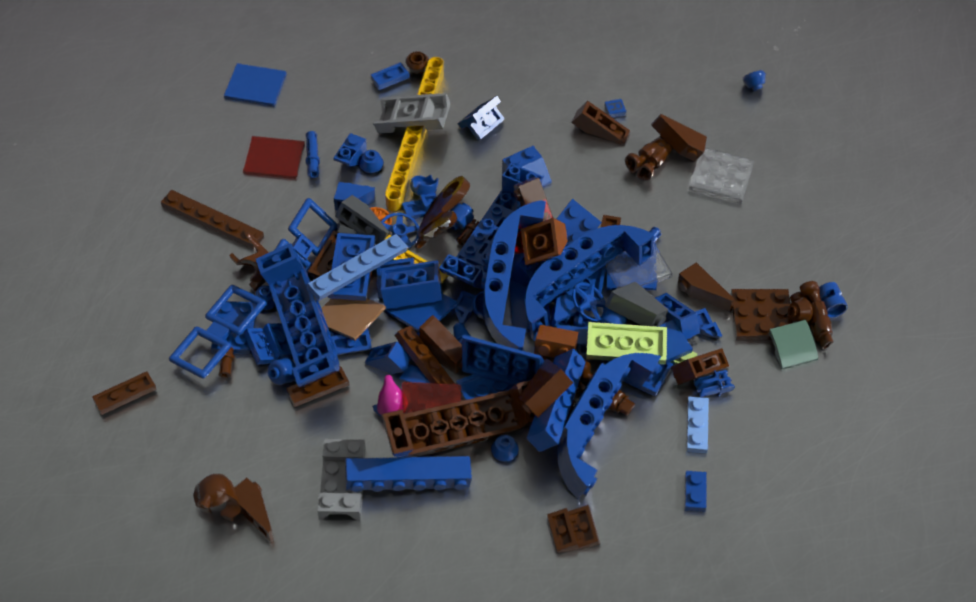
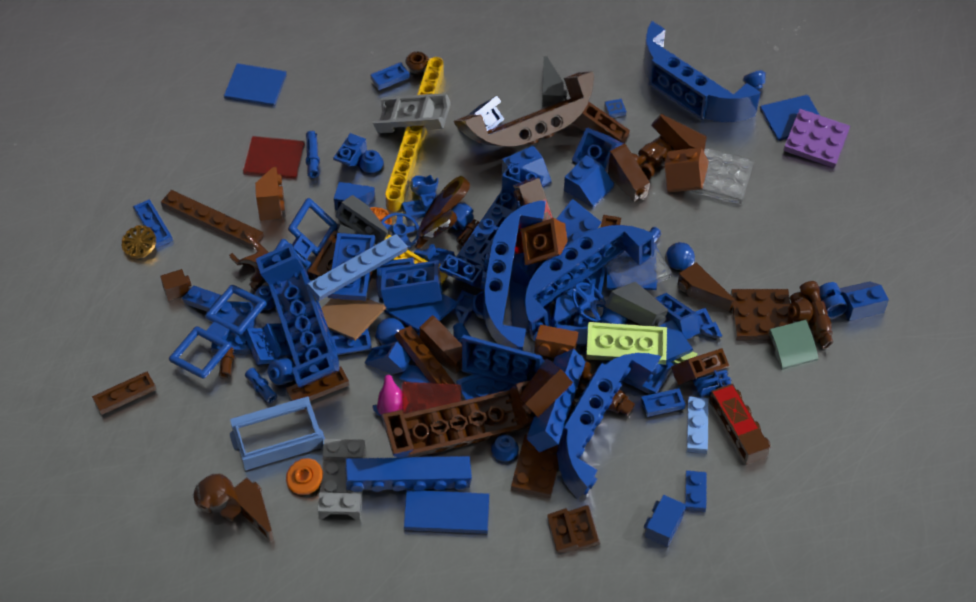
none -> pearl gold wheel [121,225,156,259]
none -> blue tile [133,199,173,248]
none -> reddish brown brick [160,269,192,301]
none -> blue plate [182,286,221,312]
none -> medium blue piece [230,396,325,471]
none -> blue pin [245,368,278,403]
none -> dark orange slope [255,167,285,221]
none -> orange wheel [286,458,323,495]
none -> blue hair [375,318,405,345]
none -> blue tile [404,490,489,534]
none -> blue slope [414,244,456,264]
none -> slope [454,71,594,146]
none -> reddish brown plate [511,435,559,499]
none -> dark grey slope [542,56,567,107]
none -> blue slope [564,155,614,208]
none -> blue slope [572,128,624,172]
none -> reddish brown slope [608,143,650,202]
none -> blue plate [641,388,686,417]
none -> blue slope [643,21,761,122]
none -> blue brick [644,494,686,548]
none -> dark orange slope [665,148,709,193]
none -> blue hair [665,242,695,271]
none -> reddish brown brick [709,383,771,465]
none -> blue piece [760,95,820,141]
none -> medium lavender plate [783,109,850,168]
none -> blue slope [839,281,889,321]

